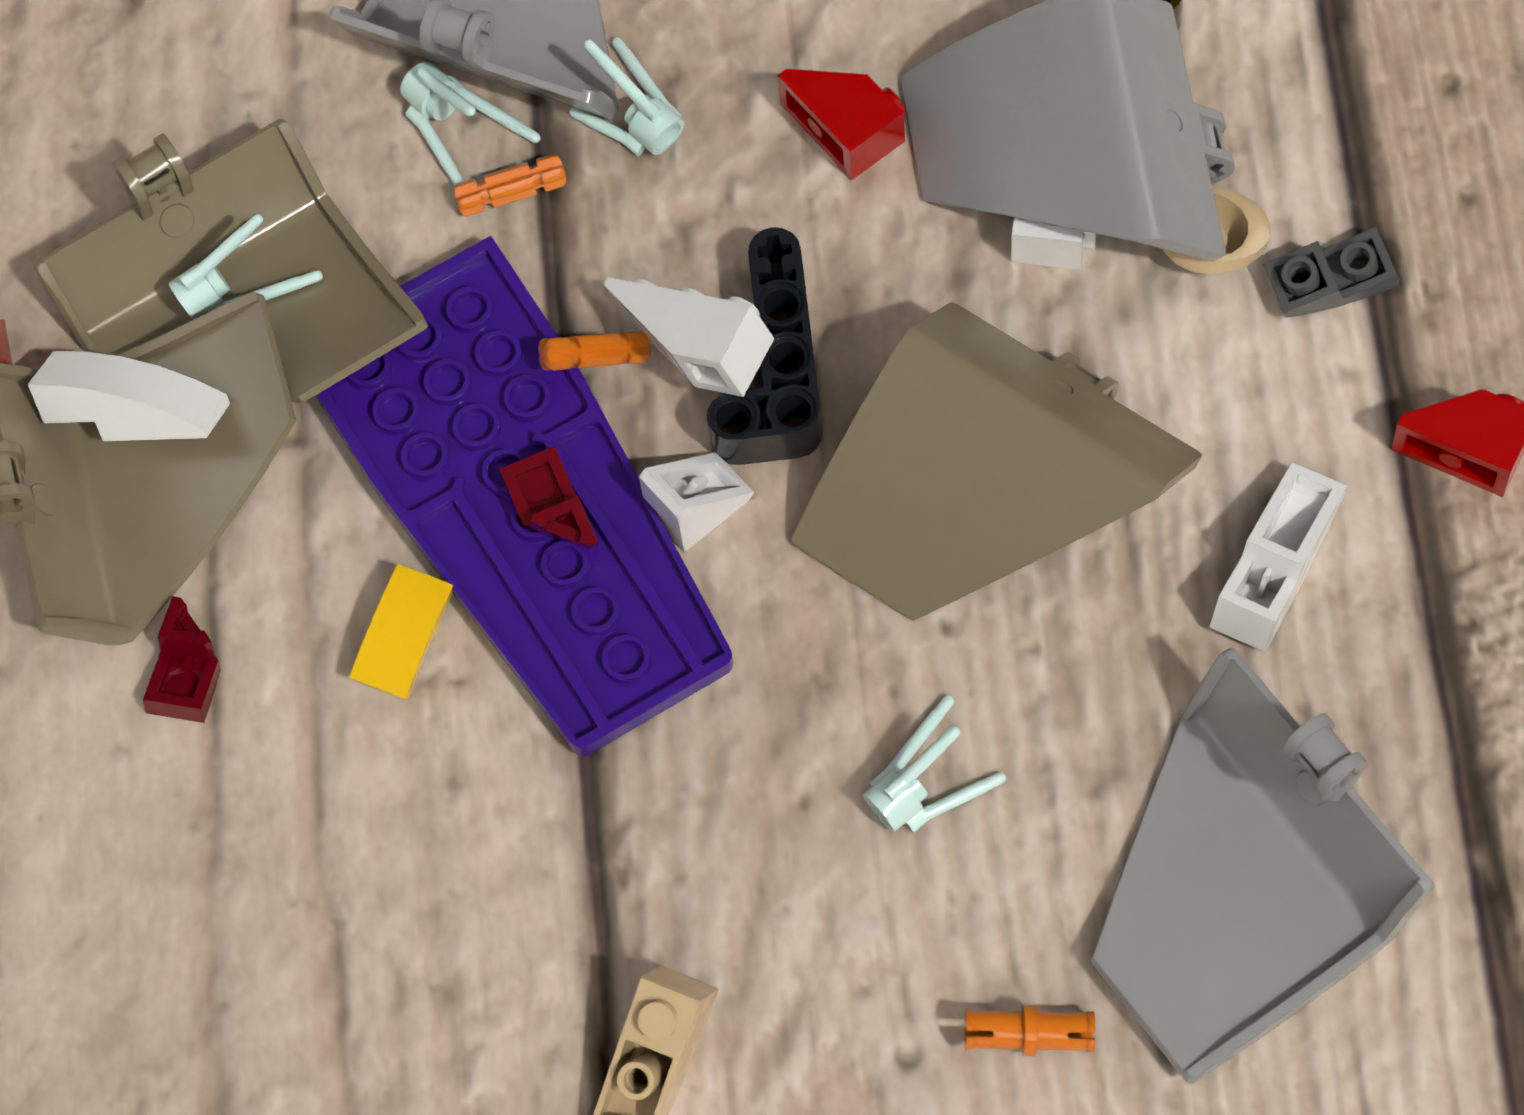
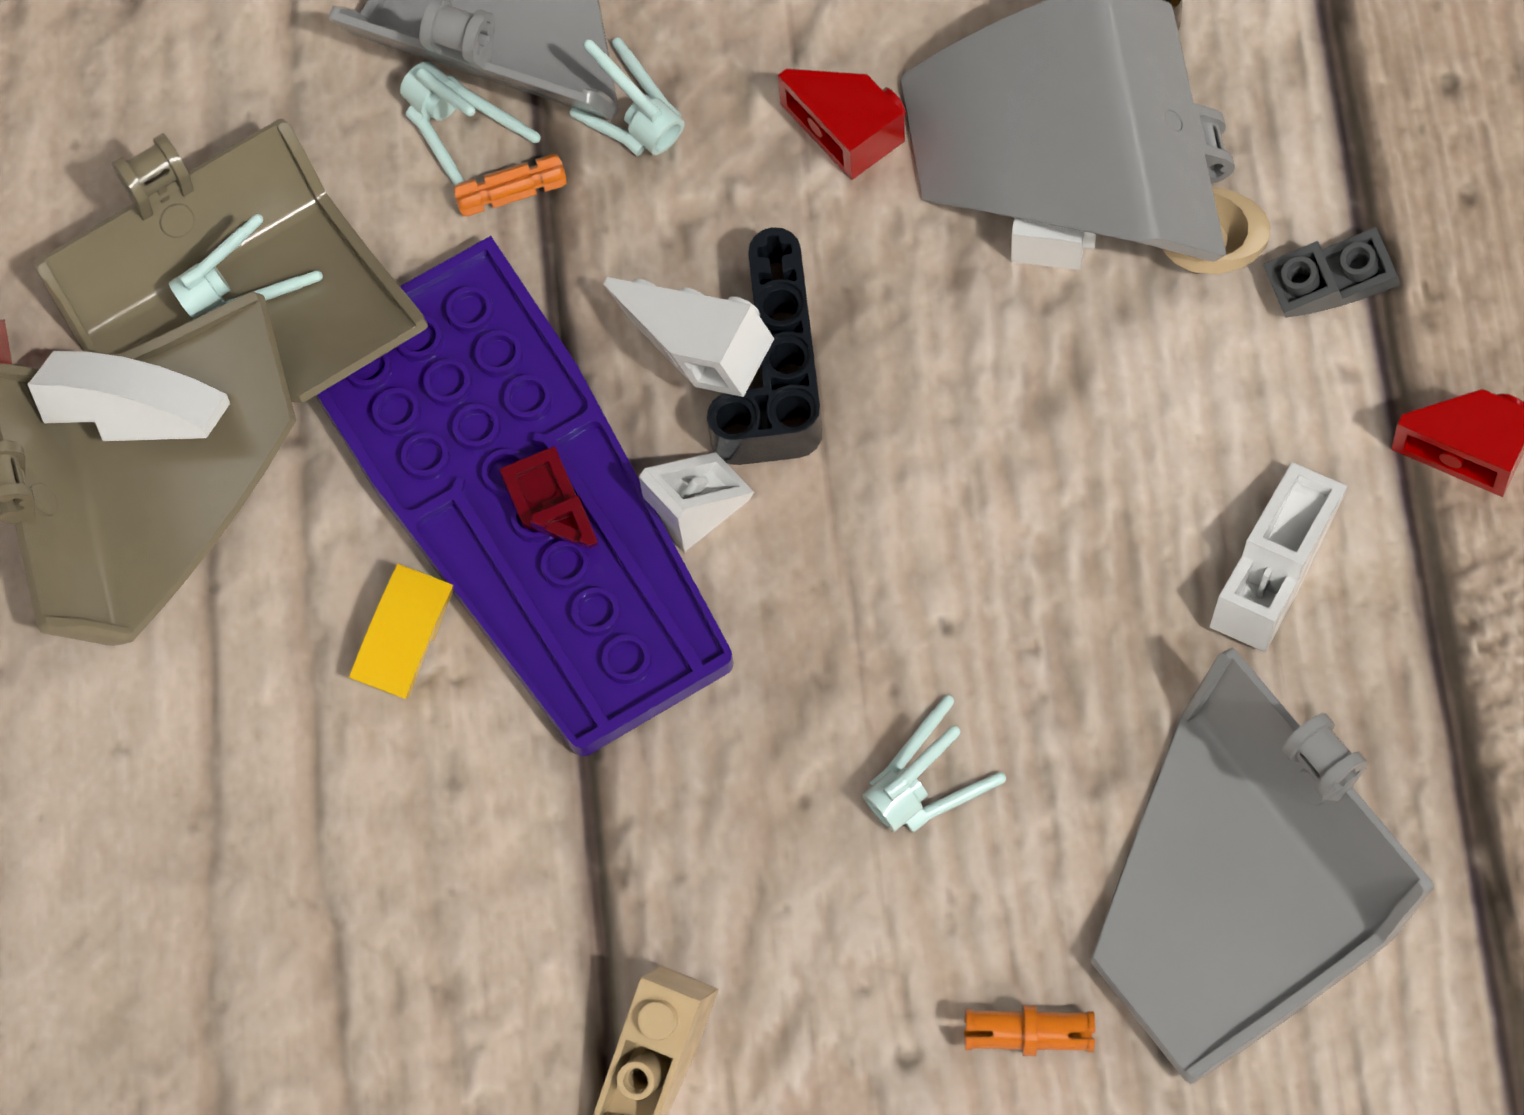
dark red slope [143,596,221,723] -> none
orange axle [538,331,651,371] -> none
dark tan panel [792,302,1202,621] -> none

